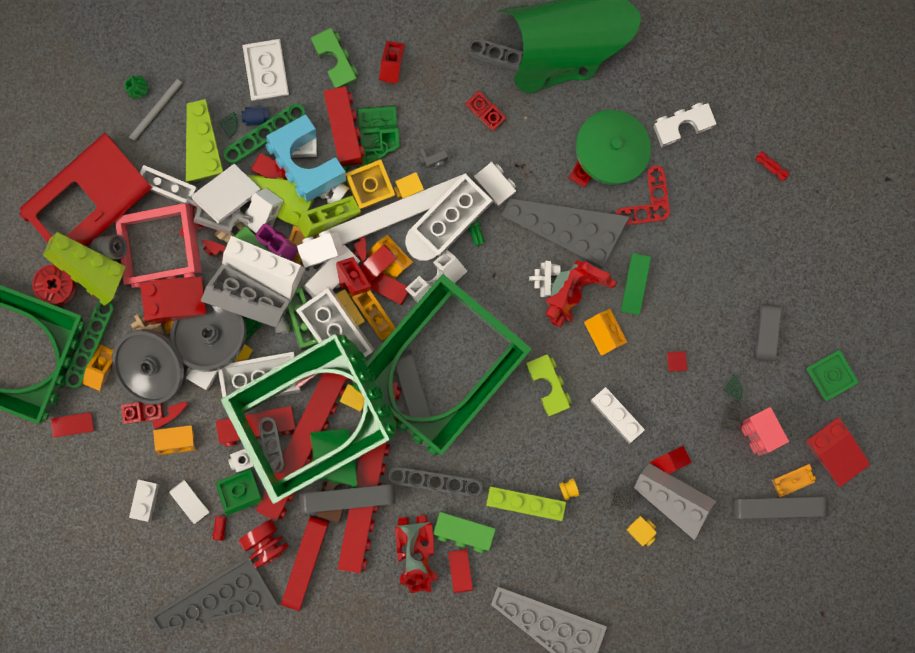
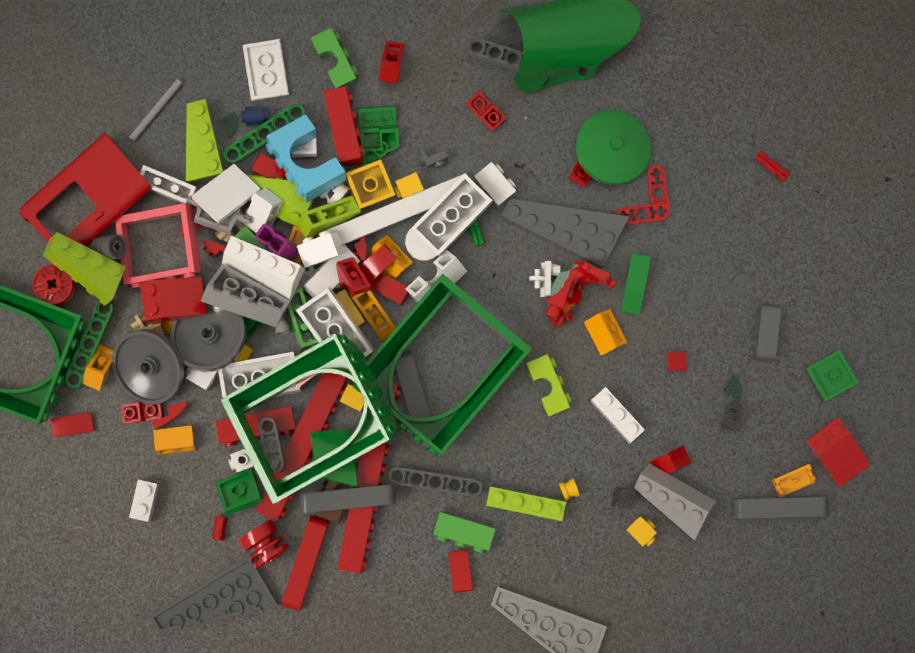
green gear [124,75,148,99] -> none
white slope [169,480,209,524] -> none
red hips [395,515,438,593] -> none
white arch [653,102,716,147] -> none
coral brick [740,407,789,456] -> none

